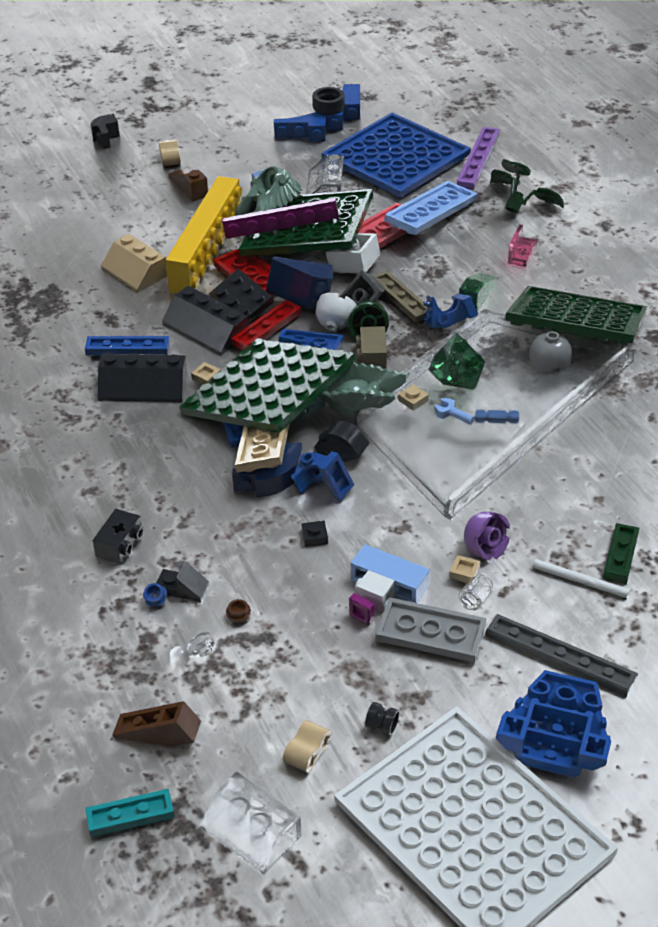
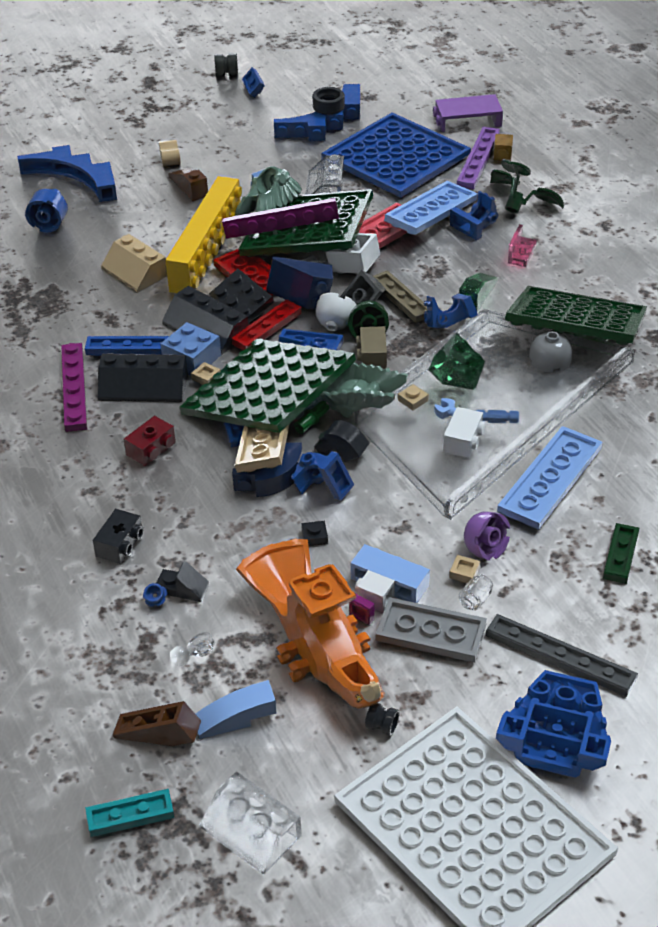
black brick [91,113,120,149] -> none
reddish brown plate [226,599,251,623] -> none
tan axle [282,720,332,773] -> none
white bar [533,559,630,599] -> none
none -> blue arch [17,145,117,202]
none -> blue brick [25,189,68,233]
none -> magenta plate [61,343,88,432]
none -> dark red brick [123,415,176,466]
none -> medium blue brick [161,322,221,376]
none -> light blue slope [196,680,276,739]
none -> pearl dark grey wheel [214,53,238,76]
none -> orange animal [236,538,385,709]
none -> blue plate [242,67,265,98]
none -> green axle [293,401,330,434]
none -> medium lavender panel [433,94,503,132]
none -> white brick [443,407,486,458]
none -> blue tile [450,191,498,241]
none -> pearl gold brick [493,134,513,161]
none -> light blue plate [497,426,603,530]

